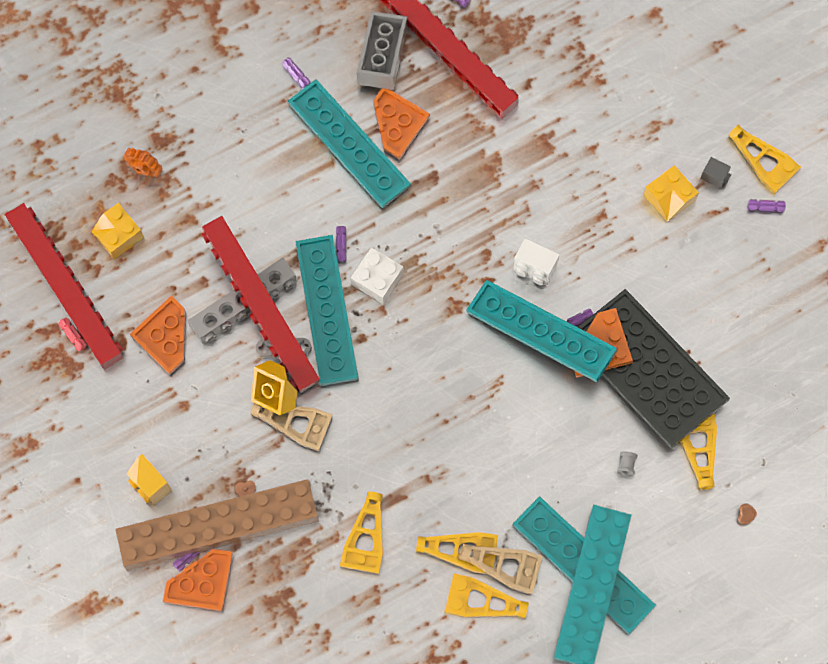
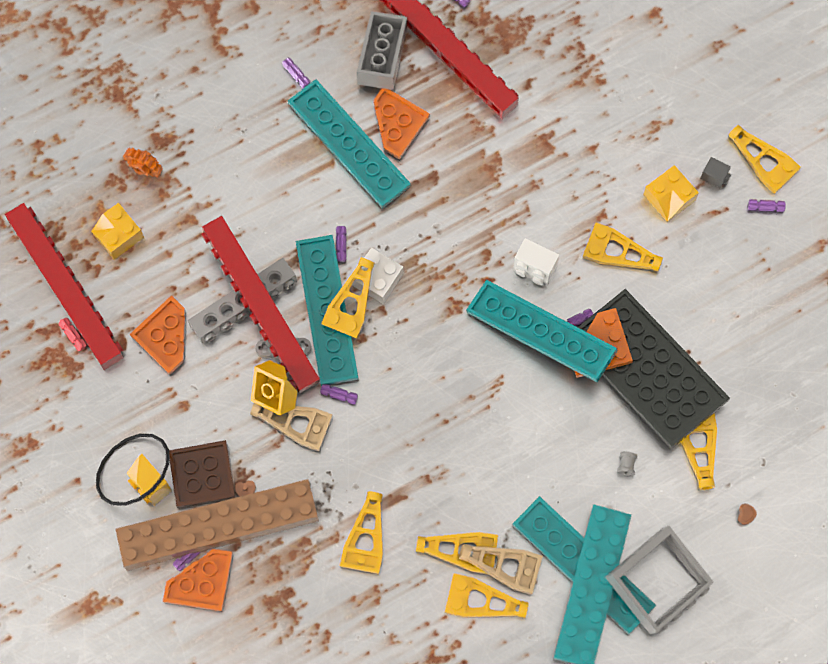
none -> black piece [96,433,170,506]
none -> reddish brown plate [170,440,236,509]
none -> medium lavender axle [320,384,358,404]
none -> yellow plate [321,257,375,339]
none -> yellow plate [582,222,663,272]
none -> light grey window [605,525,714,634]

